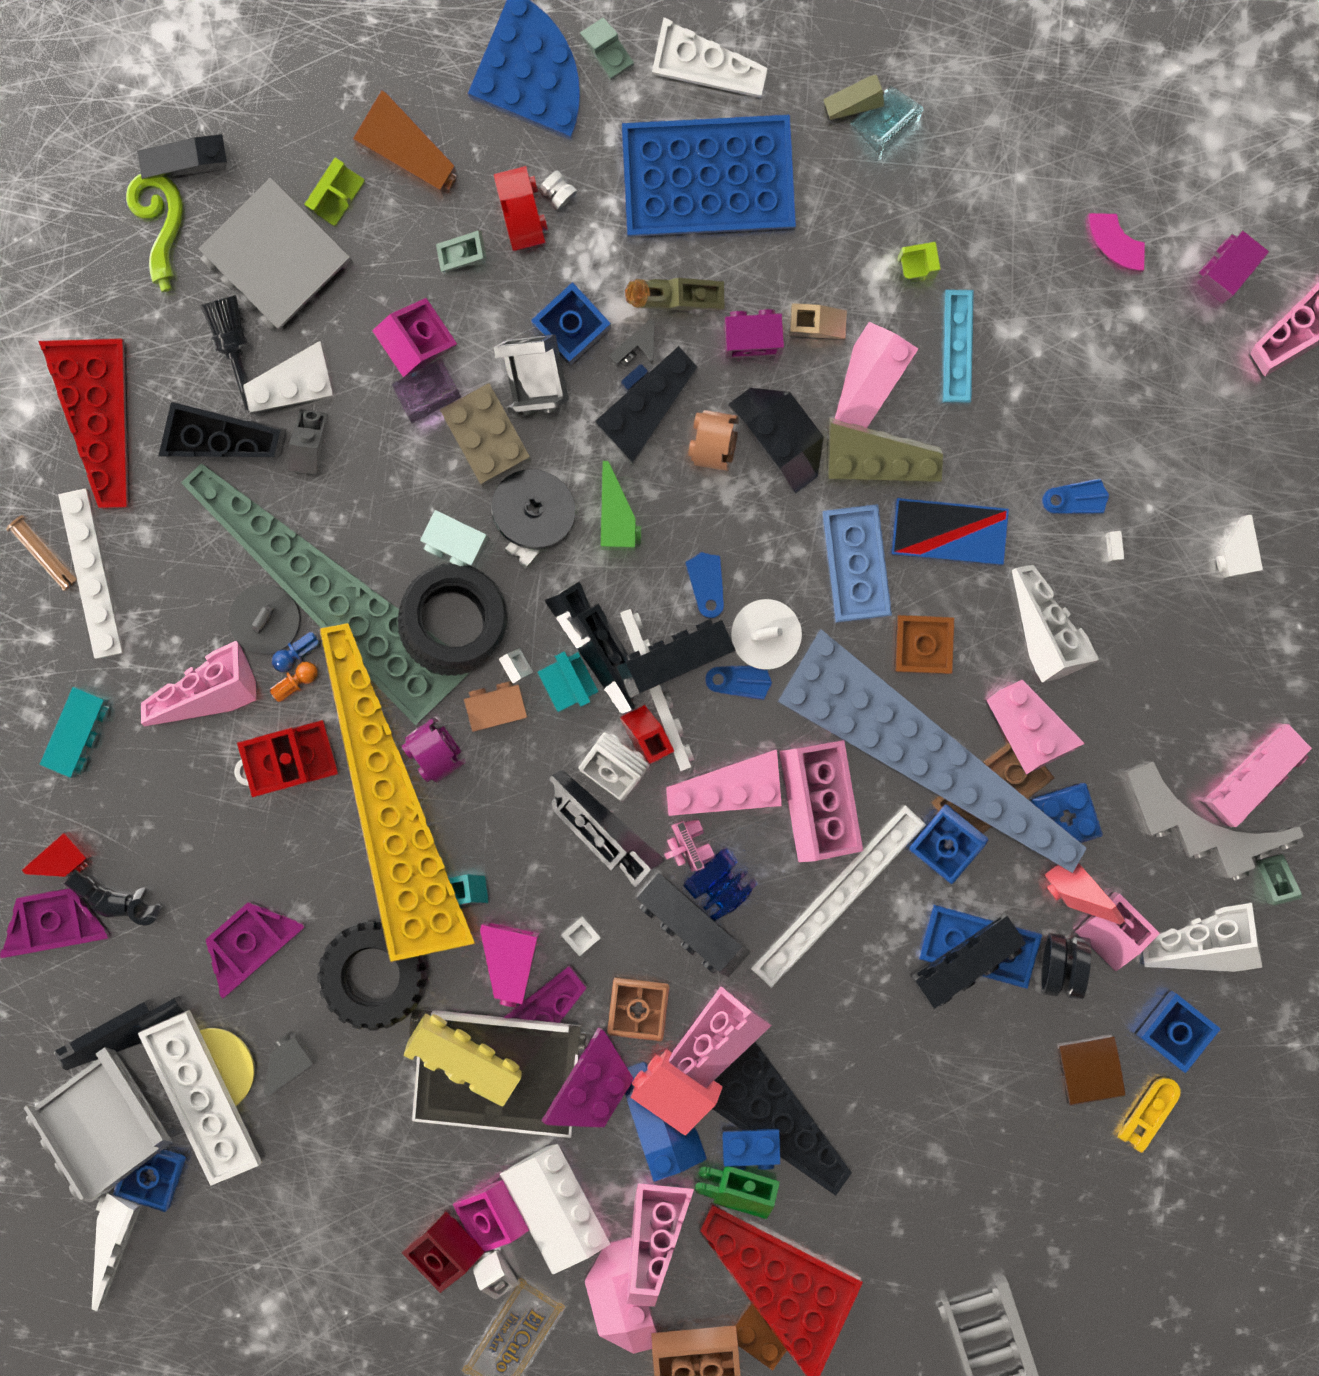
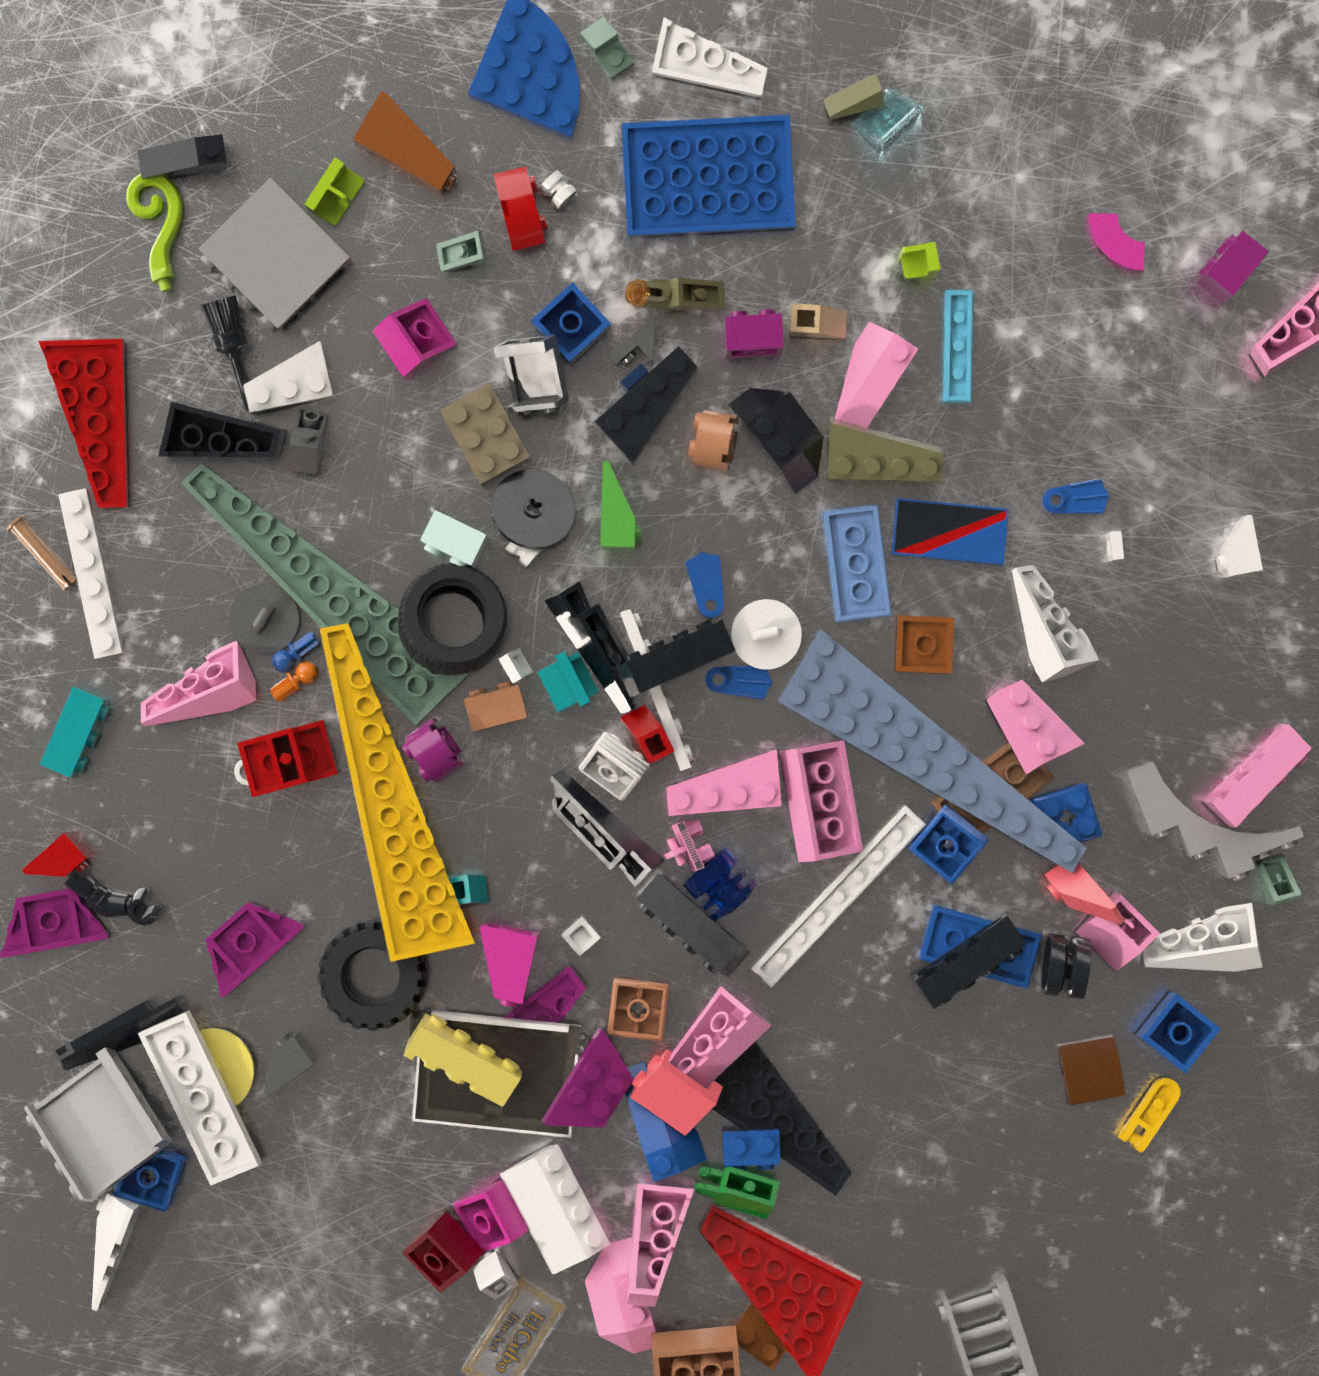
clear purple plate [392,358,462,424] -> none

